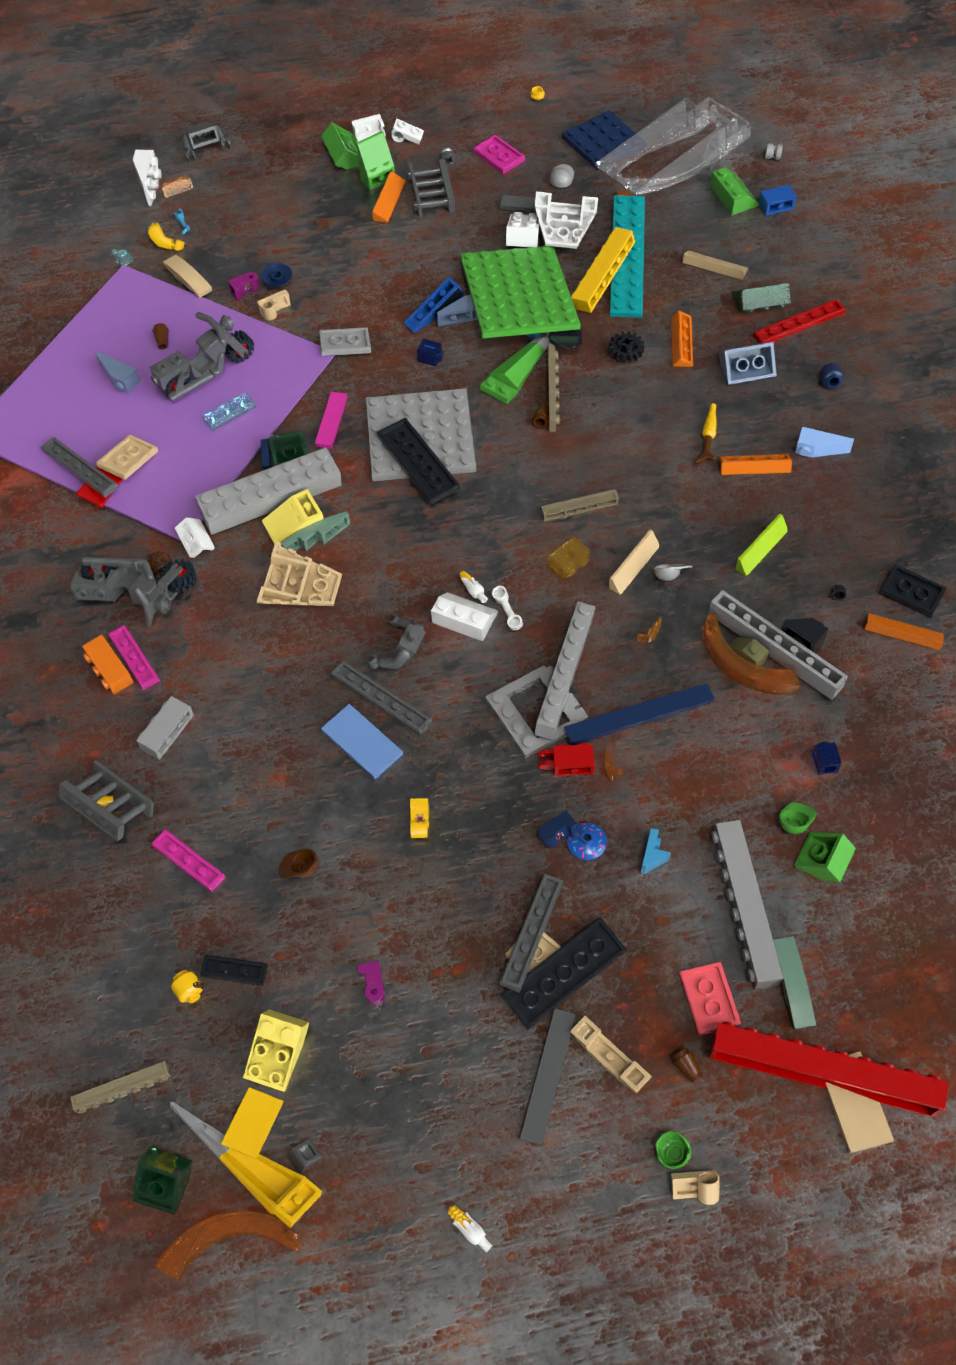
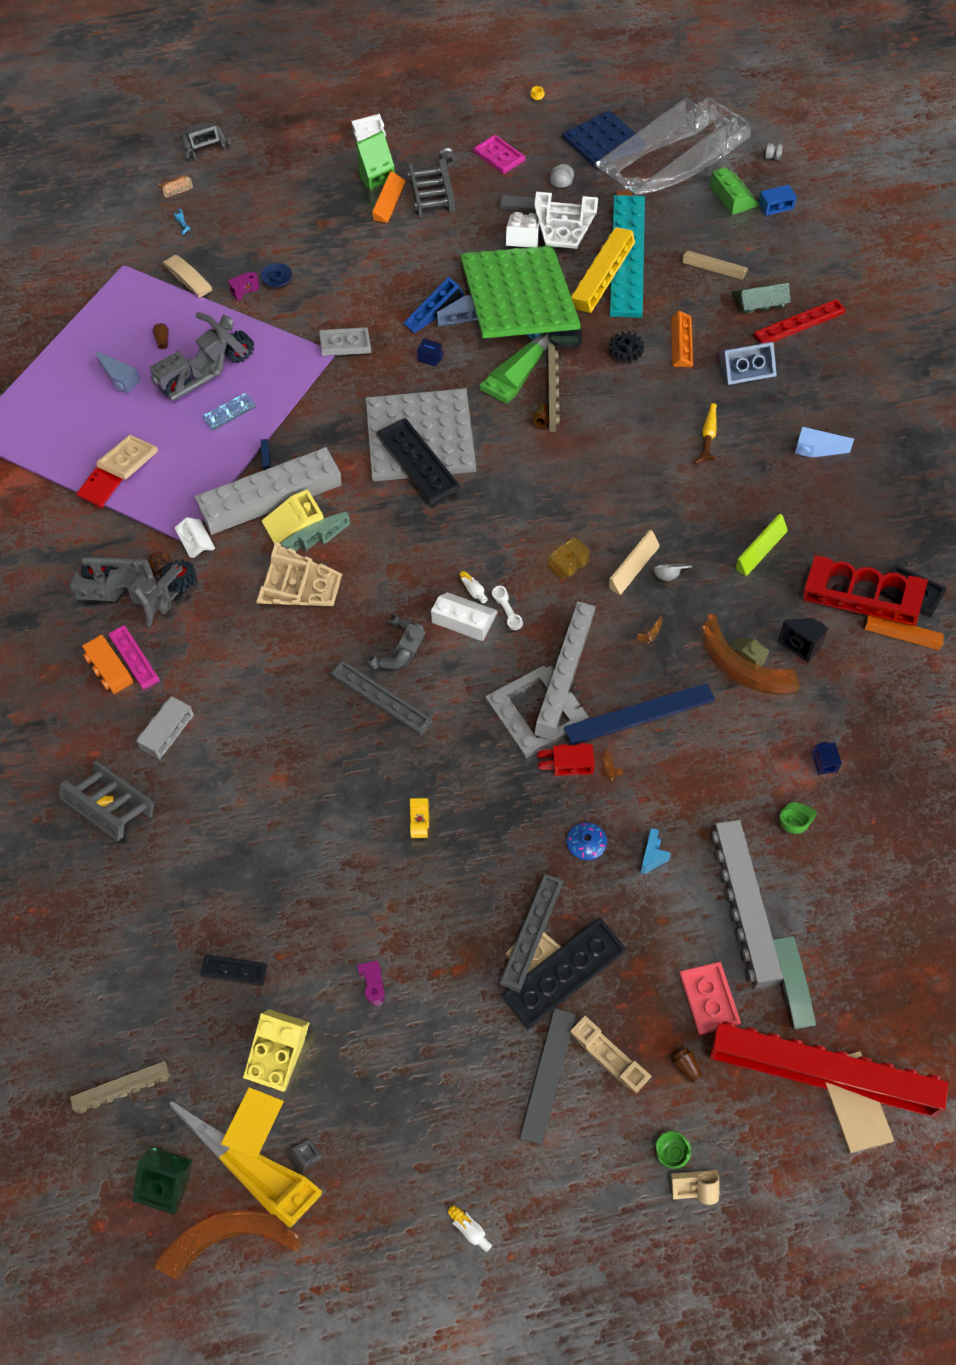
dark grey tile [41,437,118,498] -> none
clear light blue slope [111,250,135,266] -> none
white slope [133,150,162,206] -> none
yellow arm [148,222,185,251] -> none
dark pink tile [151,829,225,892] -> none
yellow head [171,970,203,1003] -> none
tan plate [257,289,291,321] -> none
clear green slope [268,430,308,466] -> none
reddish brown cap [278,849,319,878] -> none
dark pink tile [315,392,348,449] -> none
bright green slope [321,122,359,170] -> none
medium blue tile [321,704,403,780] -> none
white plate [392,119,424,145] -> none
dark blue leg [539,810,580,848] -> none
dark tan piece [541,489,619,522] -> none
light grey brick [708,590,848,700] -> none
orange slope [719,454,792,475] -> none
bright green slope [794,832,856,882] -> none
dark blue head [820,363,844,389] -> none
none -> red fence [803,555,928,626]

